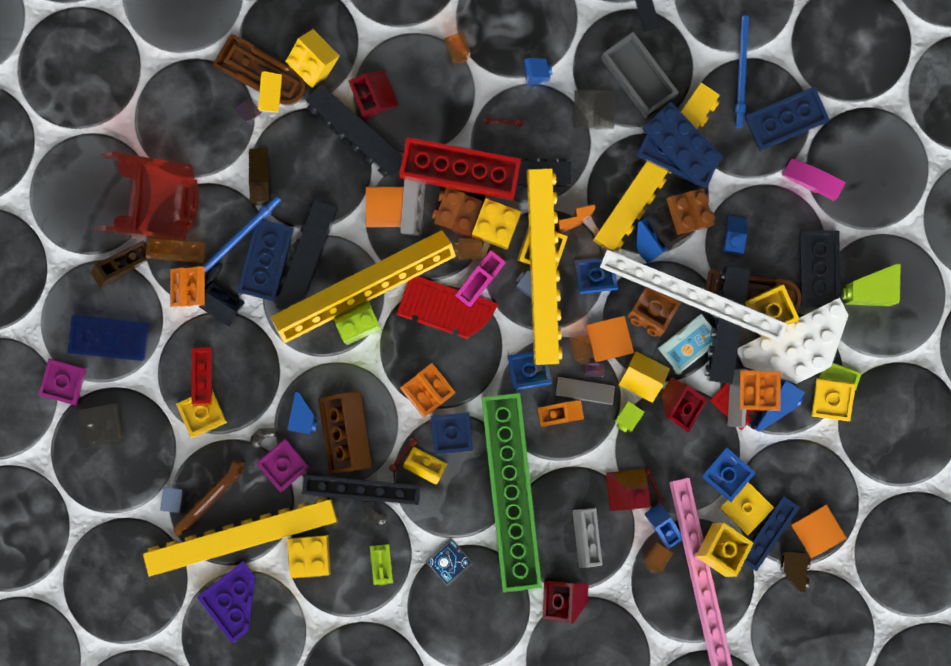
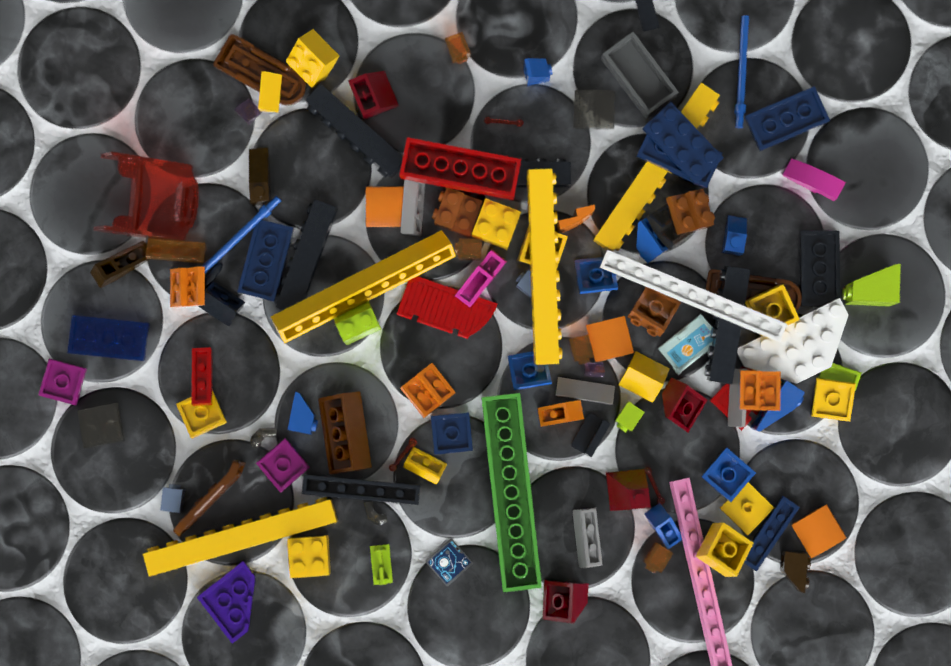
none -> black panel [571,413,611,457]

